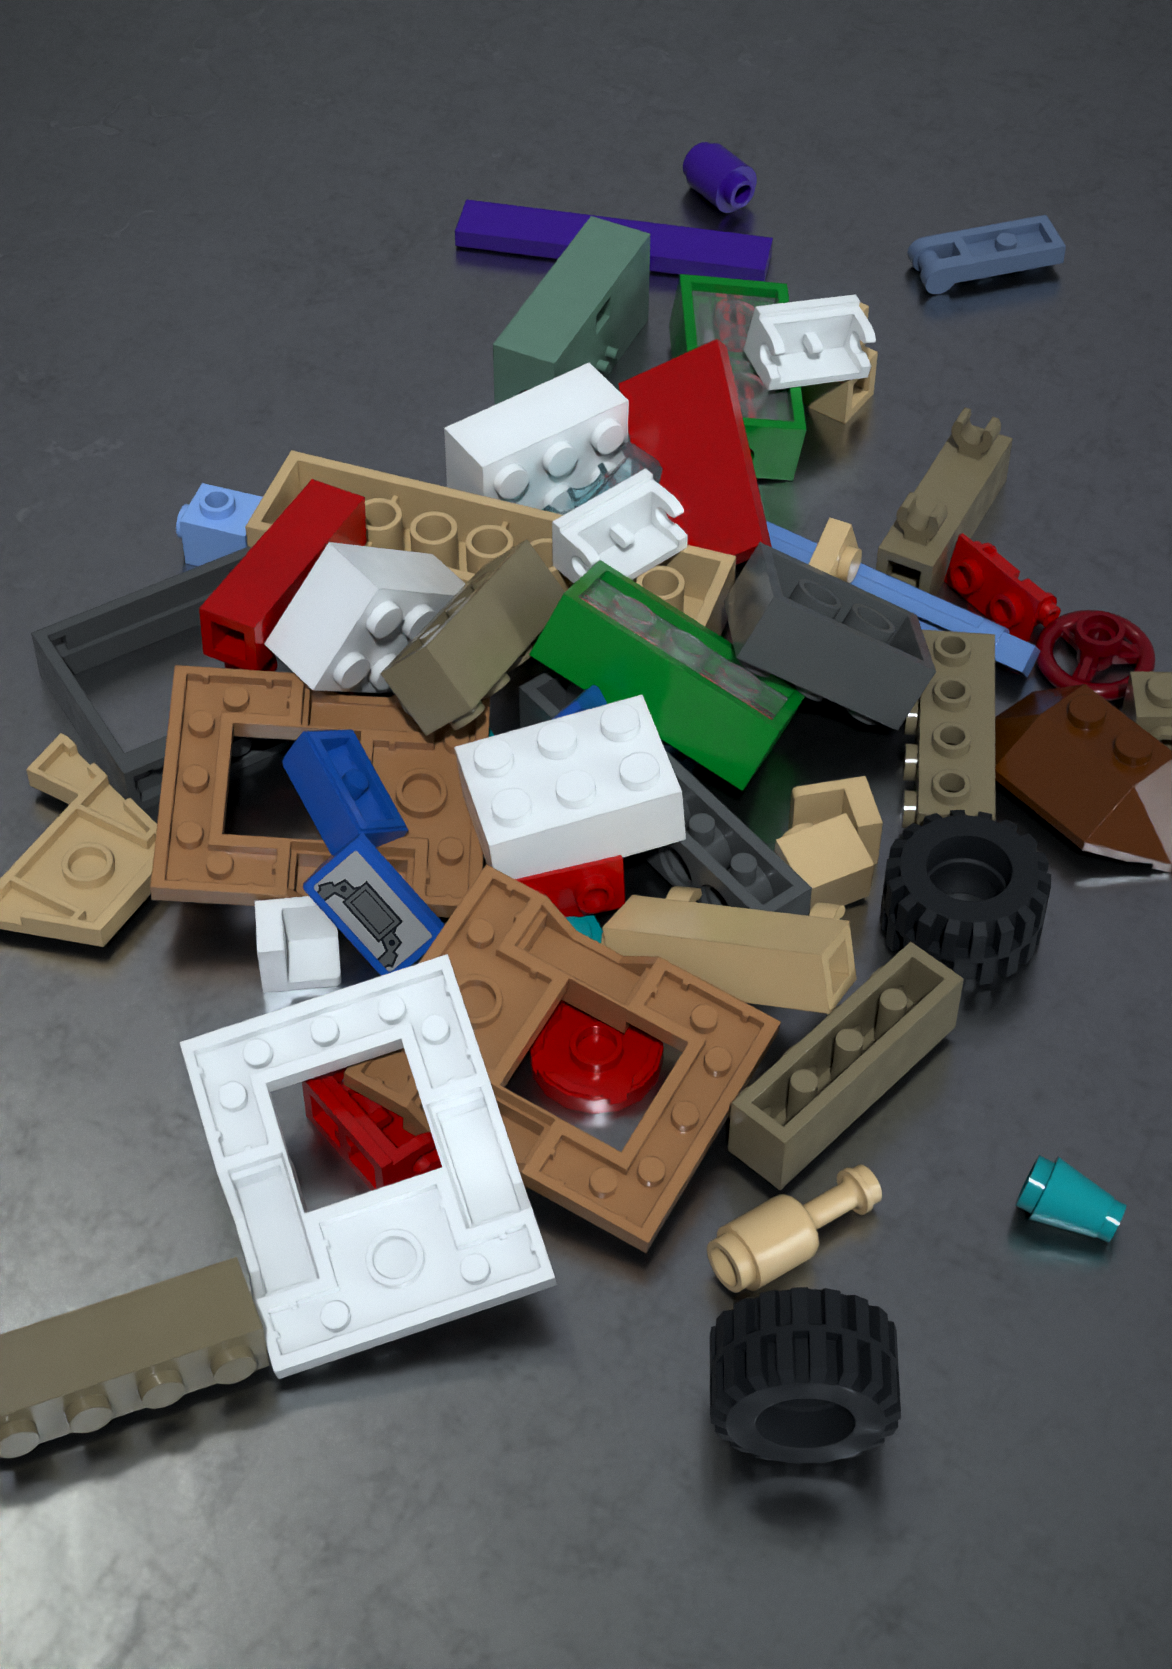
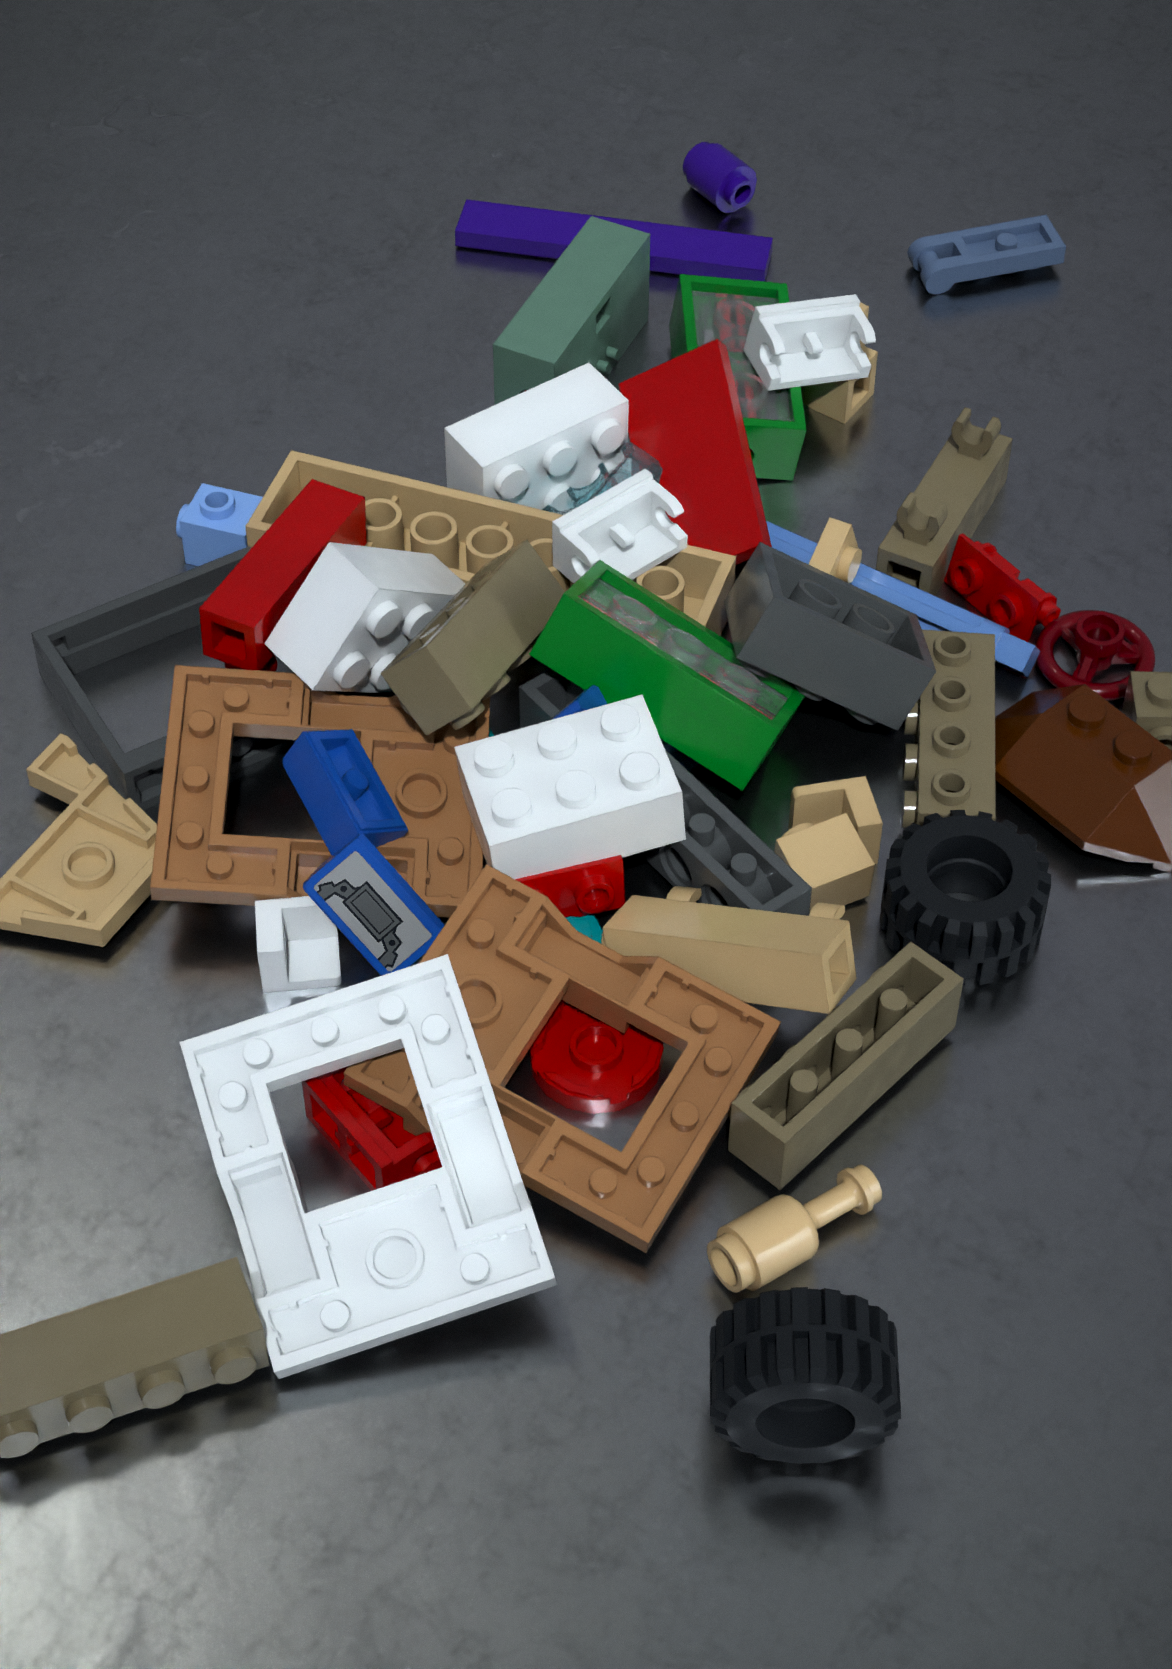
teal cone [1015,1155,1127,1243] -> none

